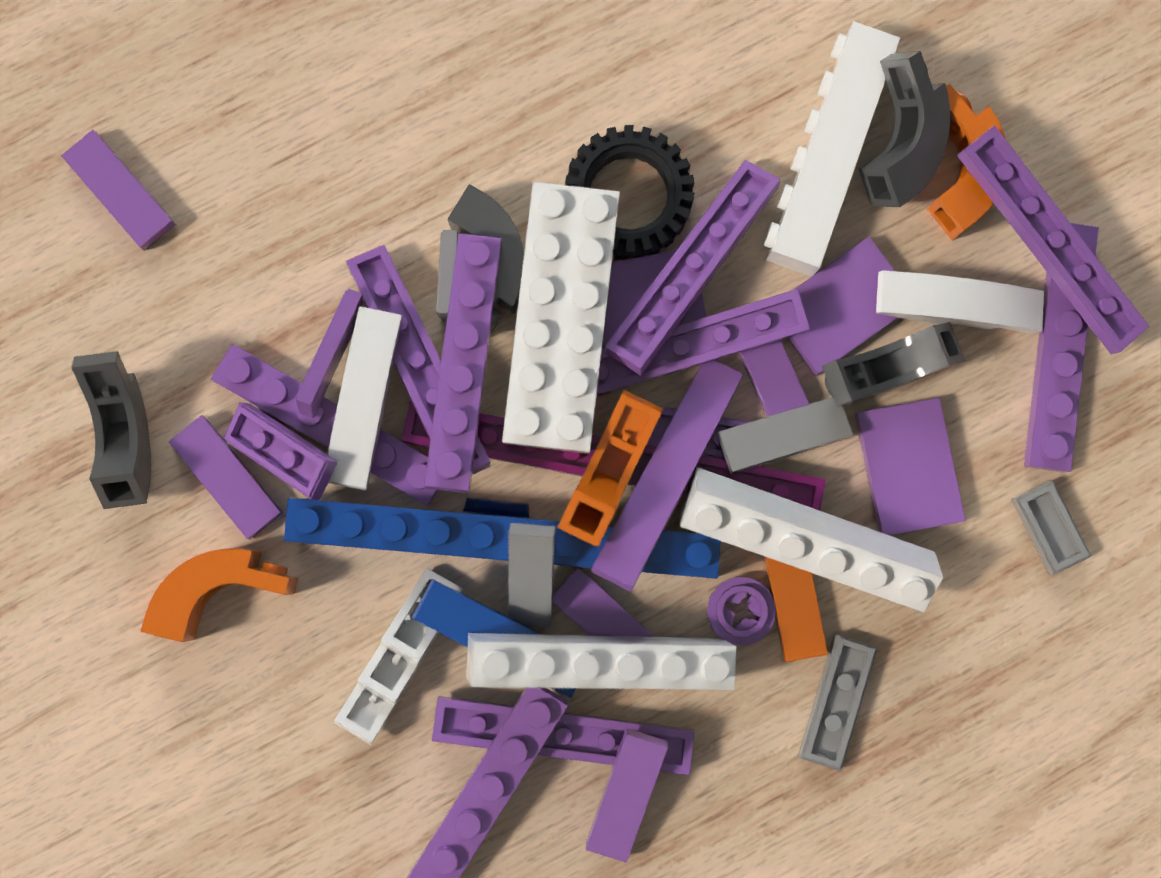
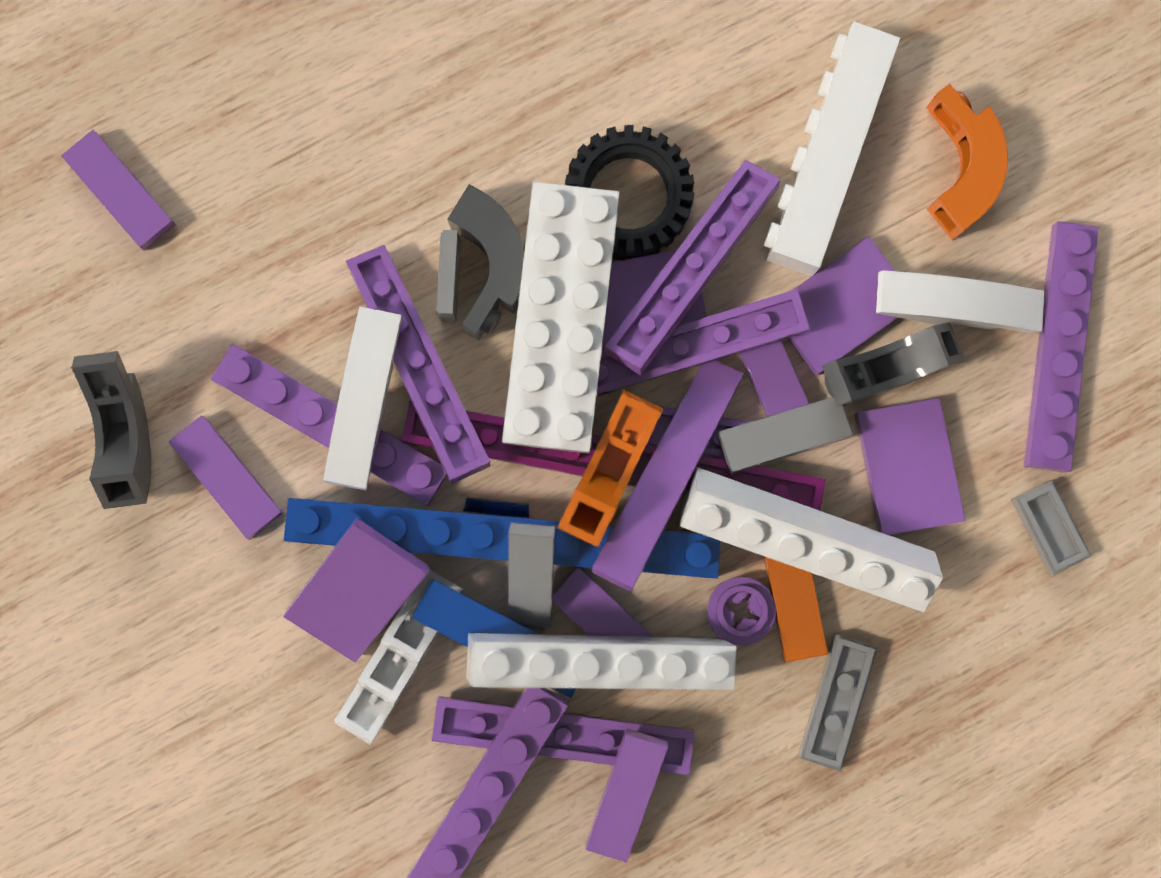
orange arch [140,548,298,642] -> none
medium lavender tile [223,402,338,500] -> none
medium lavender tile [295,288,363,419] -> none
medium lavender plate [424,233,502,493] -> none
dark grey arch [859,51,950,207] -> none
medium lavender plate [957,125,1150,354] -> none
none -> medium lavender tile [283,518,429,663]

